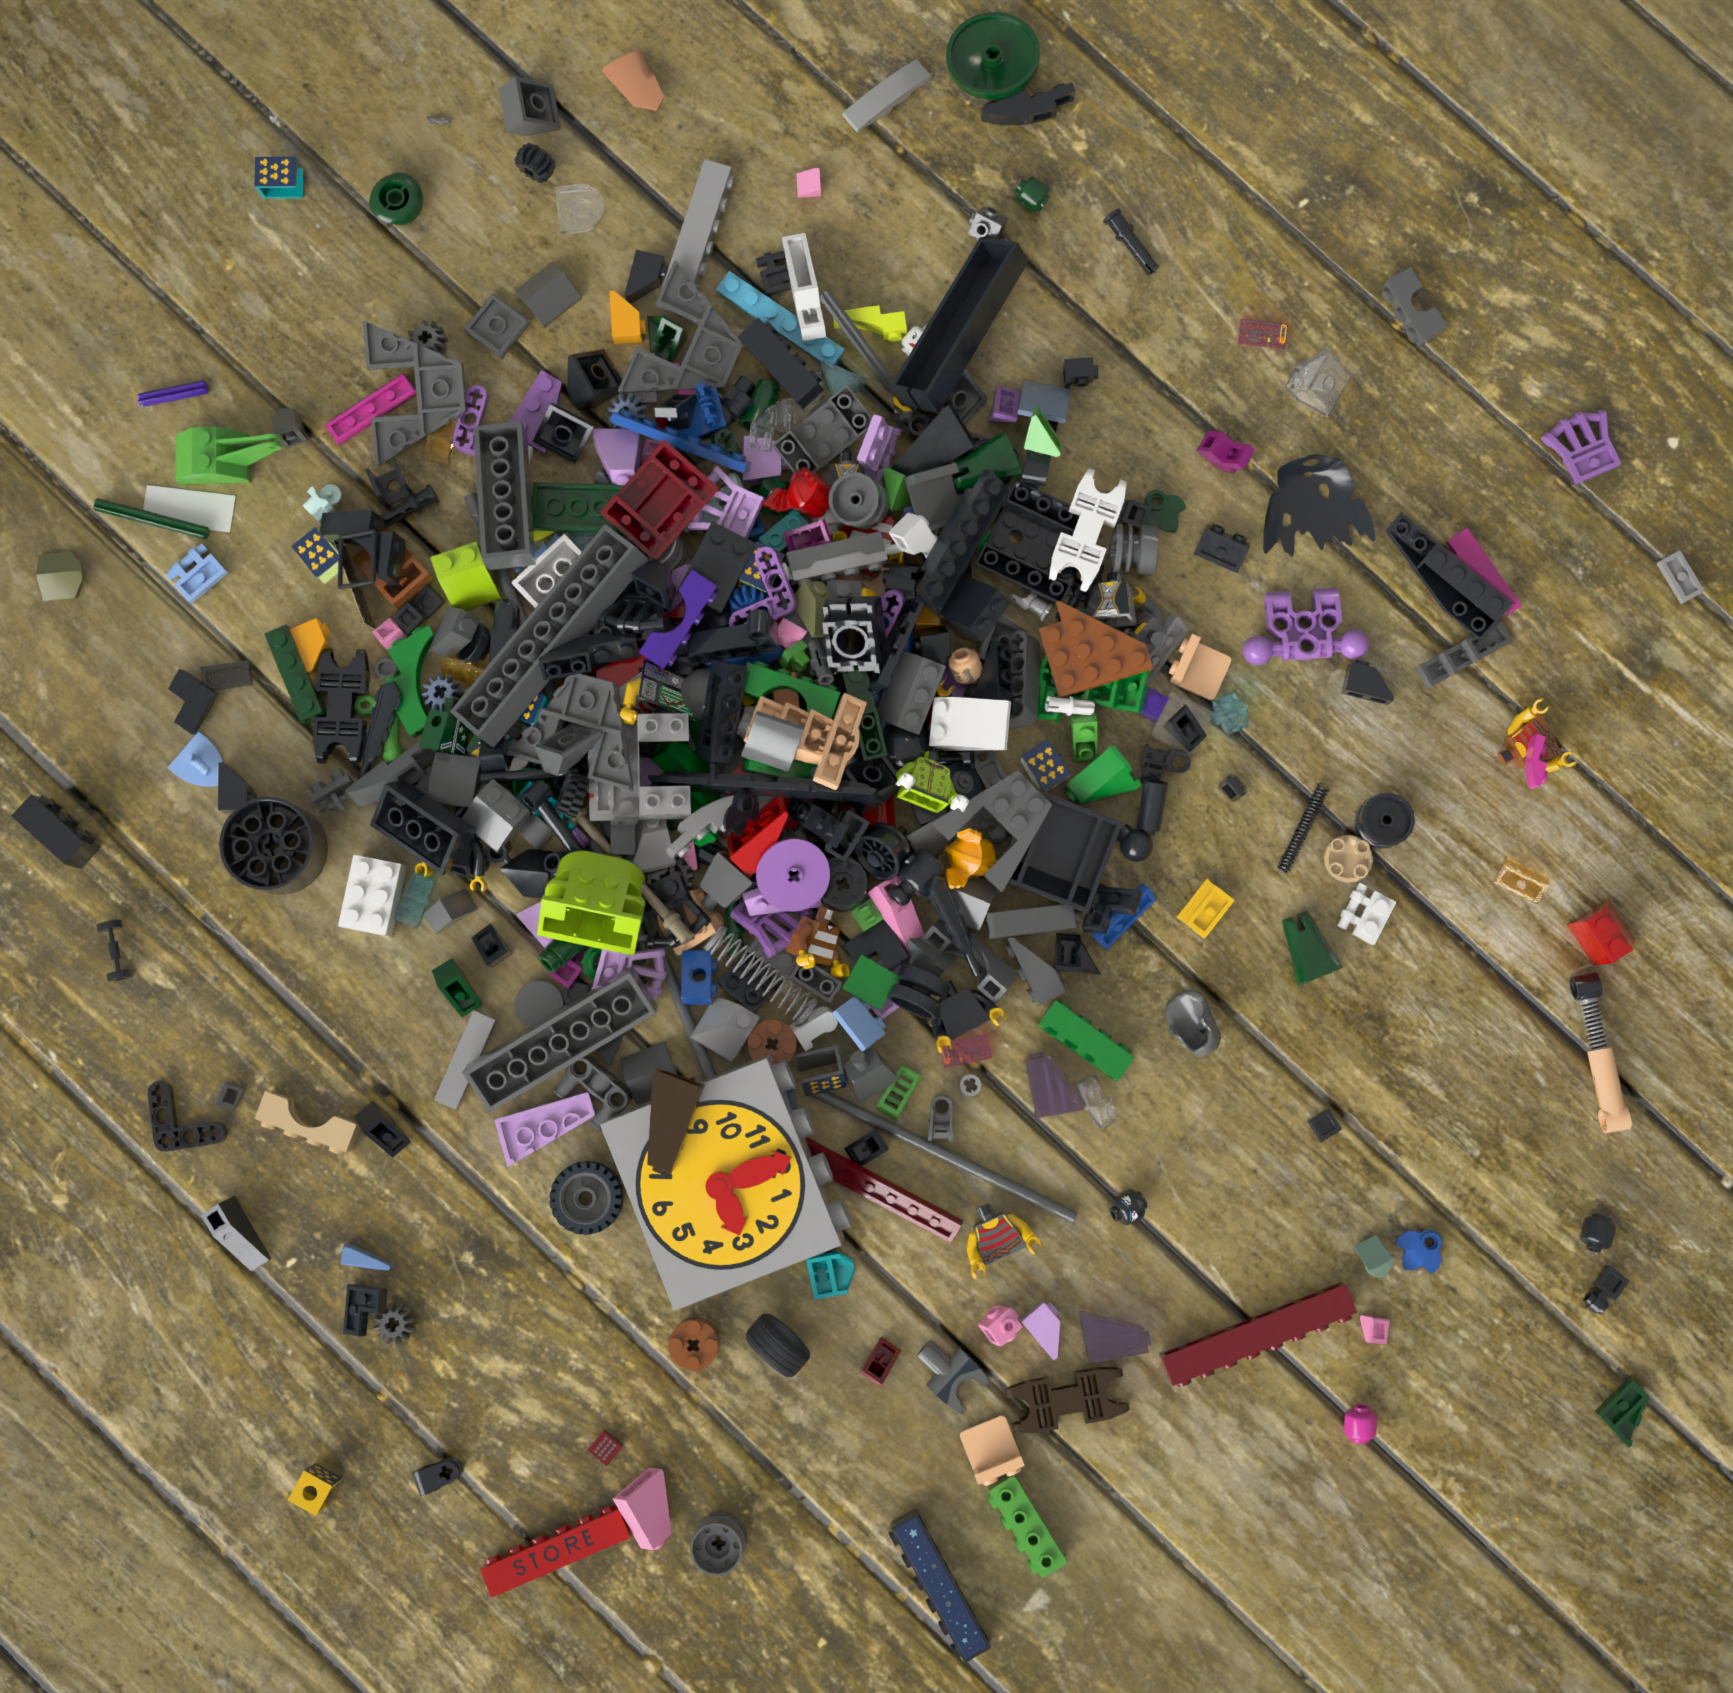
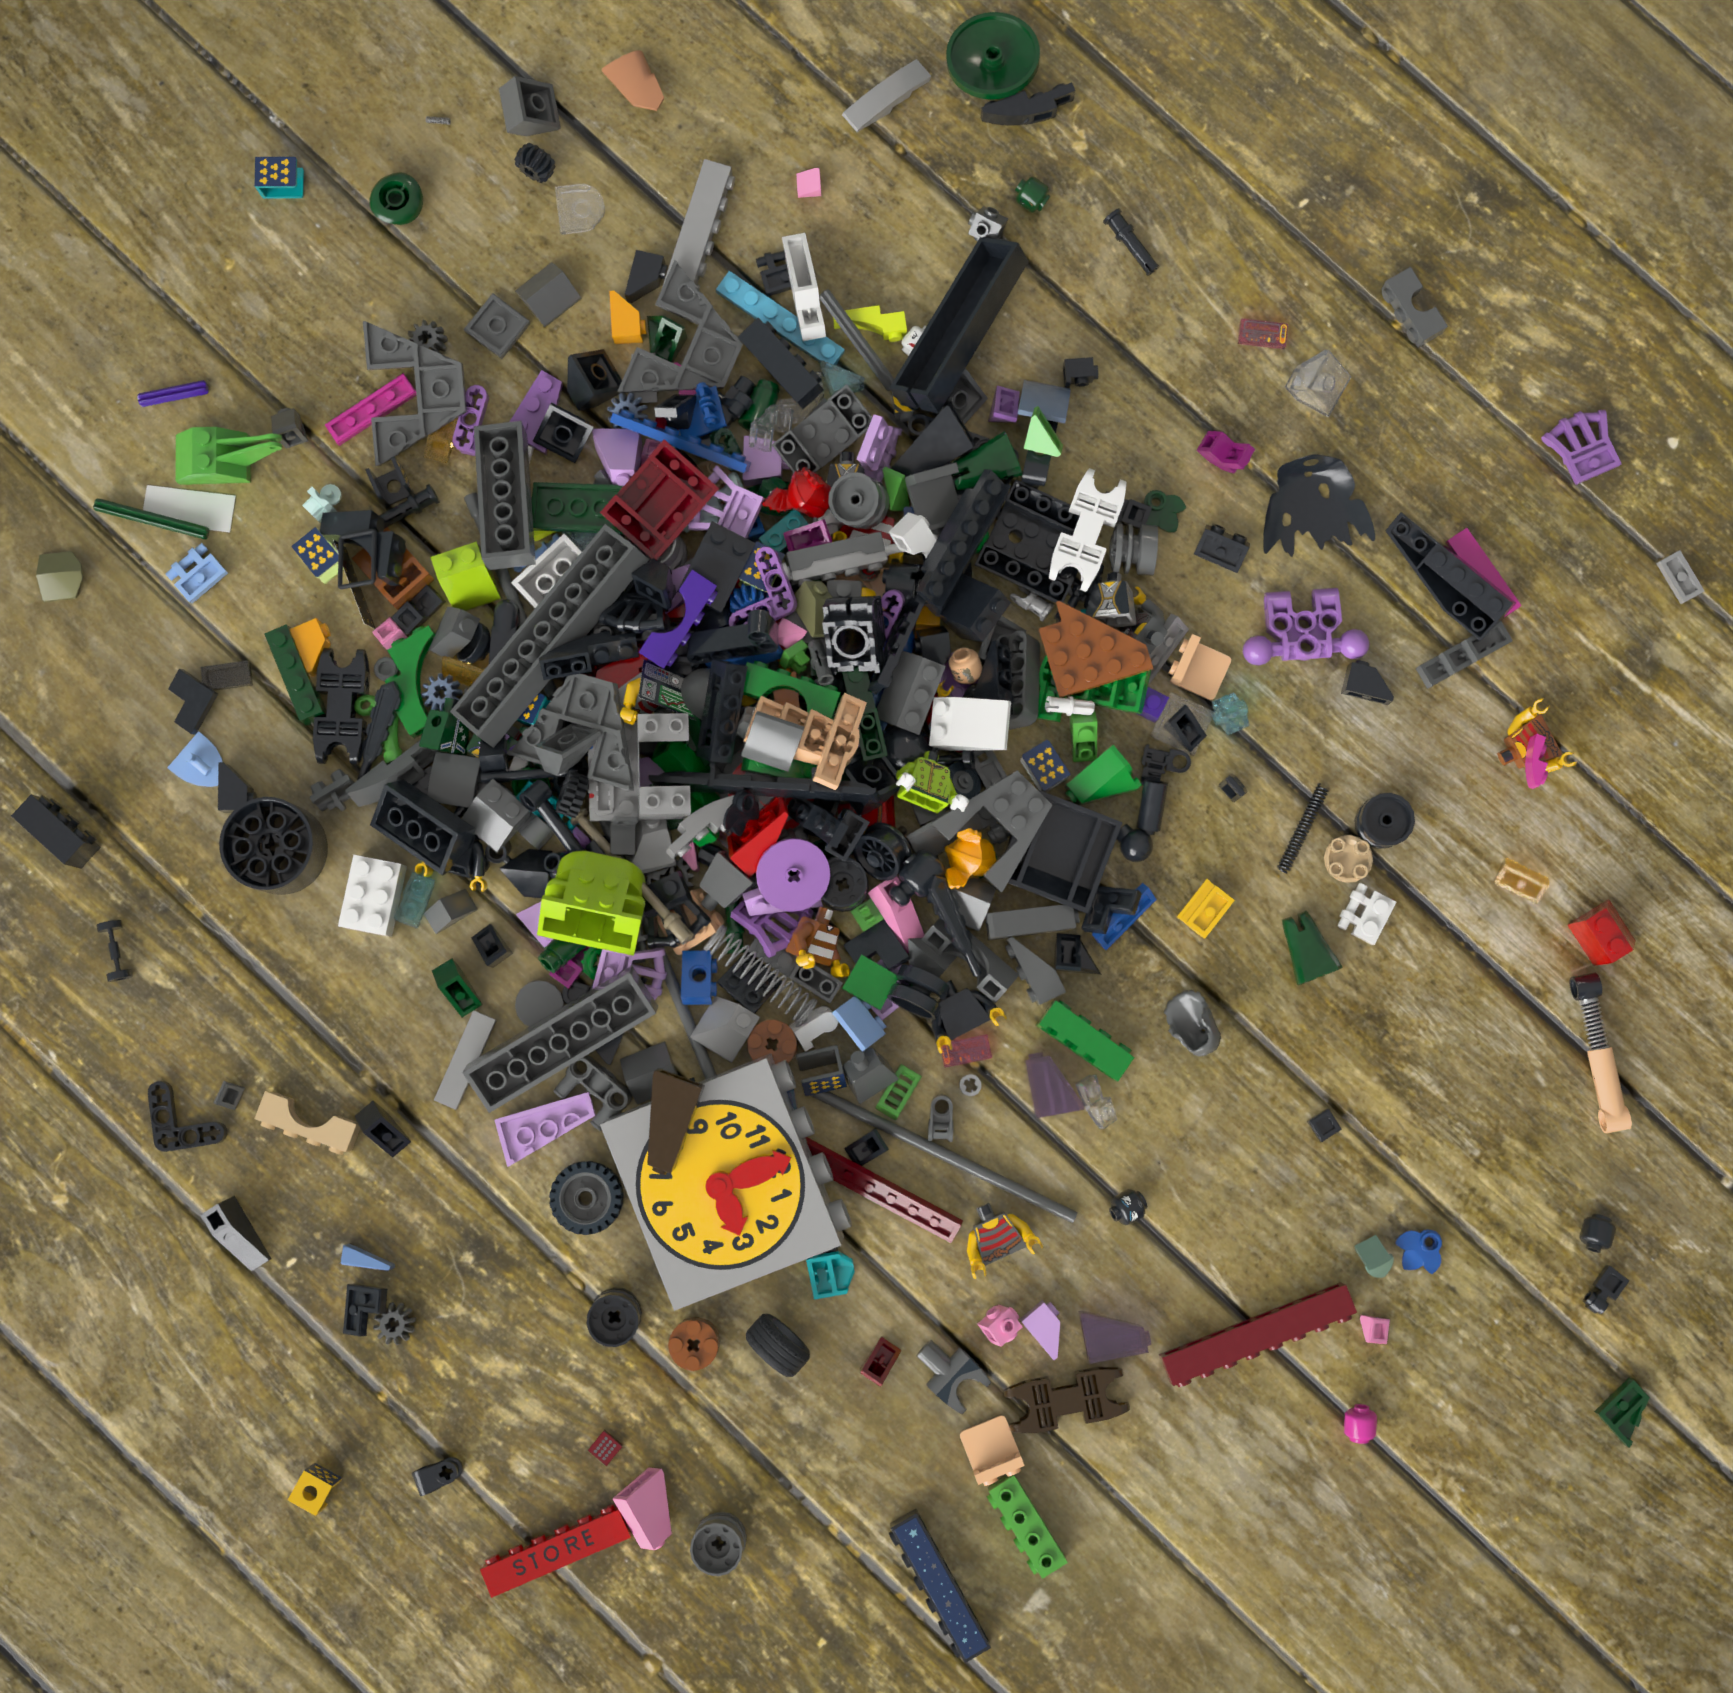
none -> black wheel [586,1287,642,1347]

